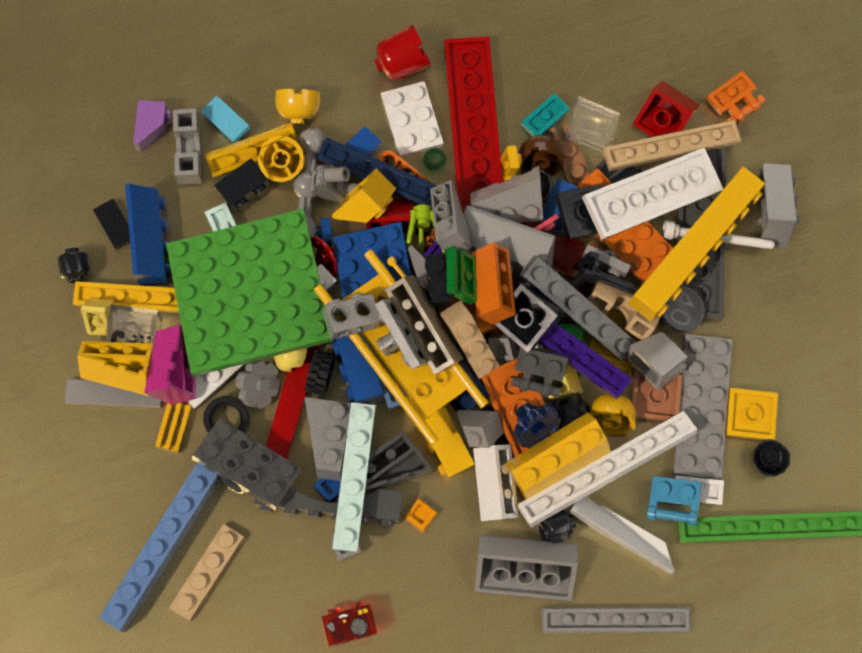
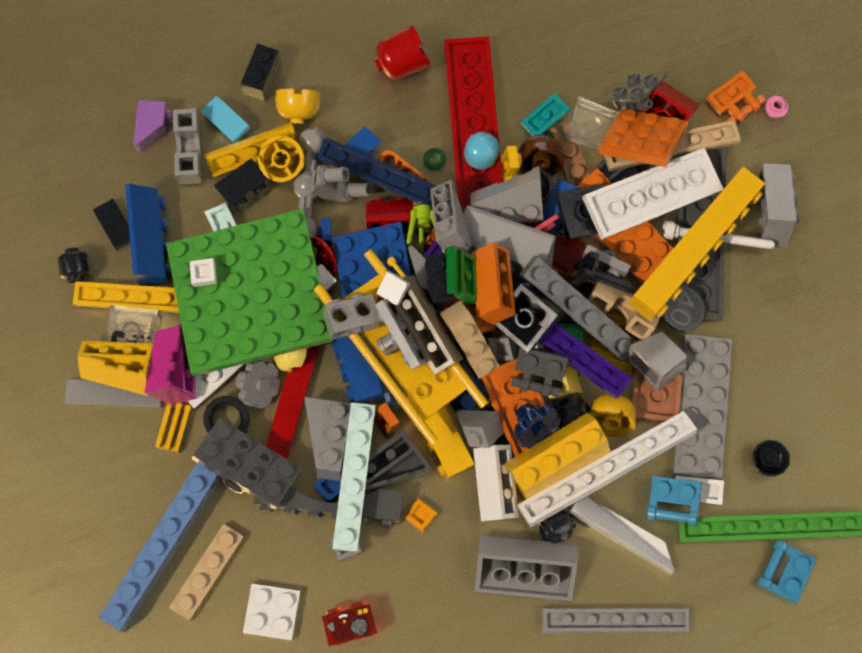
light yellow slope [81,298,113,337] -> none
black tyre [305,350,335,396] -> none
yellow slope [331,168,396,223] -> none
white plate [381,81,443,157] -> none
yellow plate [725,388,778,441] -> none
none -> white plate [190,258,217,287]
none -> black brick [241,43,281,101]
none -> white plate [243,584,301,641]
none -> orange plate [374,402,399,439]
none -> white tile [377,271,411,305]
none -> medium azure hair [464,132,500,170]
none -> orange plate [599,109,688,167]
none -> dark grey hinge [605,73,667,111]
none -> dark azure plate [757,540,817,604]
none -> bright pink plate [765,96,789,118]

